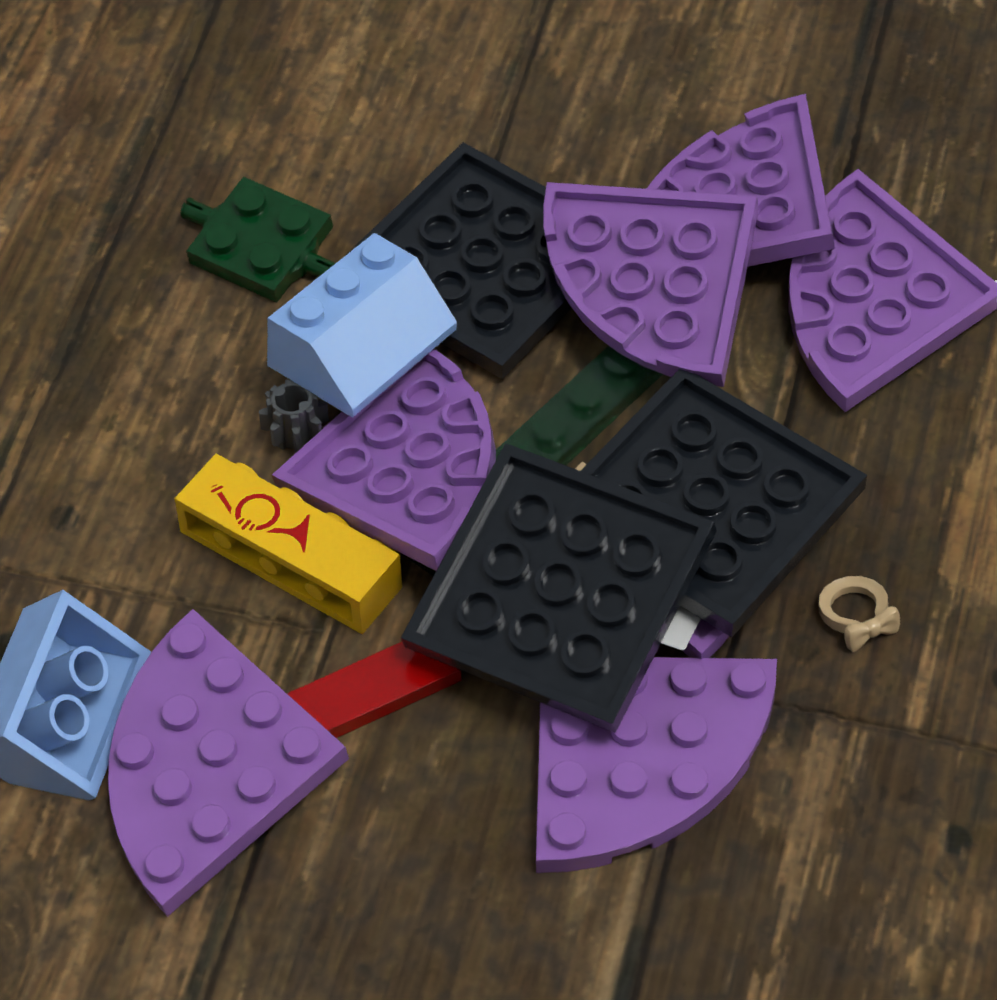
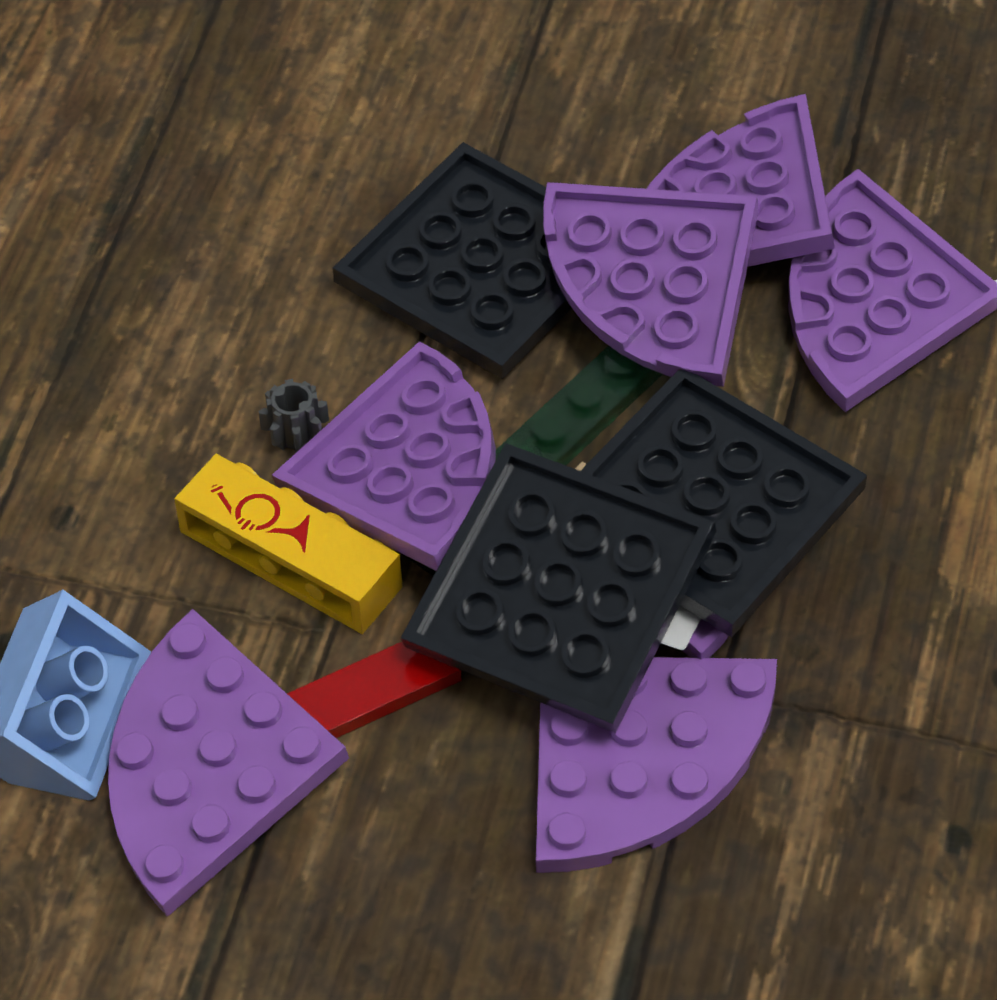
dark green plate [180,176,337,303] -> none
light blue slope [267,233,457,418] -> none
tan piece [819,576,900,652] -> none

